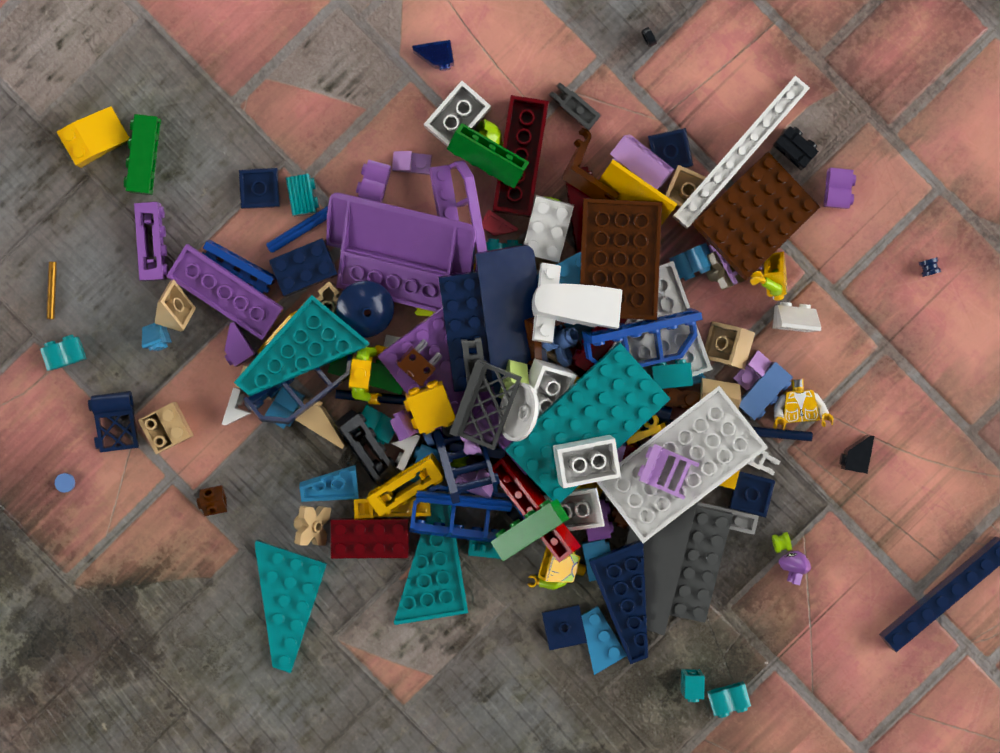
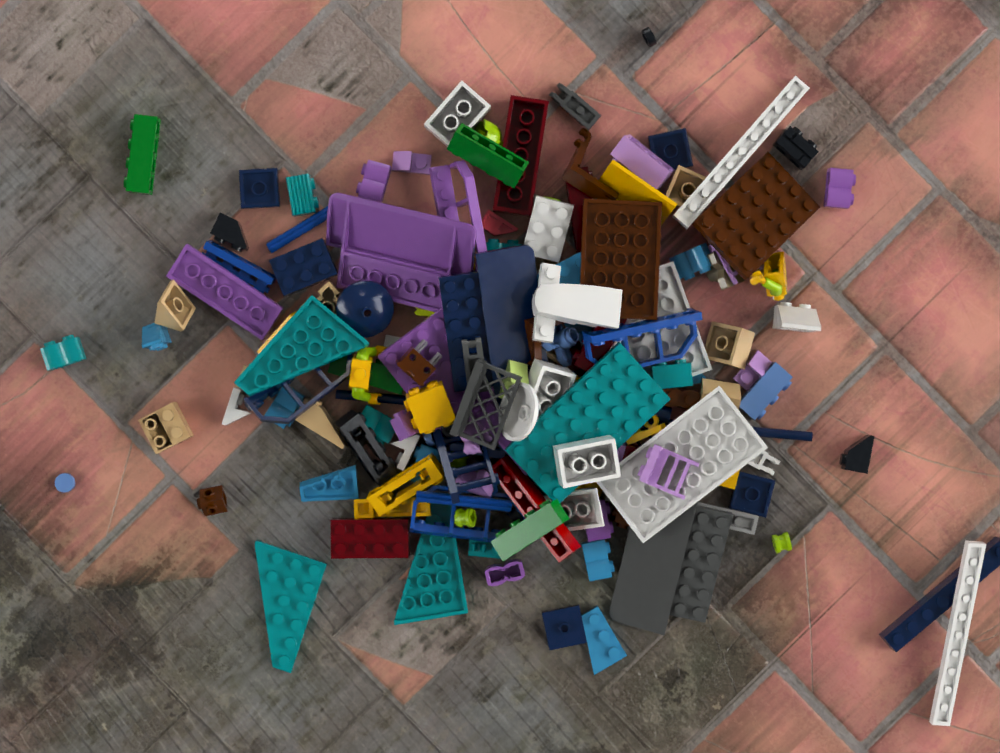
pearl gold bar [47,262,57,319] -> none
yellow slope [57,106,129,168] -> none
dark blue piece [88,391,139,452] -> none
medium lavender brick [134,202,169,281] -> none
medium lavender slope [224,322,256,367] -> none
tan plant [294,506,331,546] -> none
clear blue slope [412,40,454,71] -> none
yellow torso [528,538,586,590] -> none
dark blue wing [589,540,648,664] -> none
teal brick [681,669,705,702] -> none
teal brick [707,681,751,718] -> none
torso [773,379,834,430] -> none
medium lavender piece [779,551,811,585] -> none
dark blue wheel [919,257,941,277] -> none
none -> black slope [210,213,249,252]
none -> lime wheel [454,508,477,528]
none -> medium lavender brick [484,559,525,586]
none -> white plate [929,540,986,726]

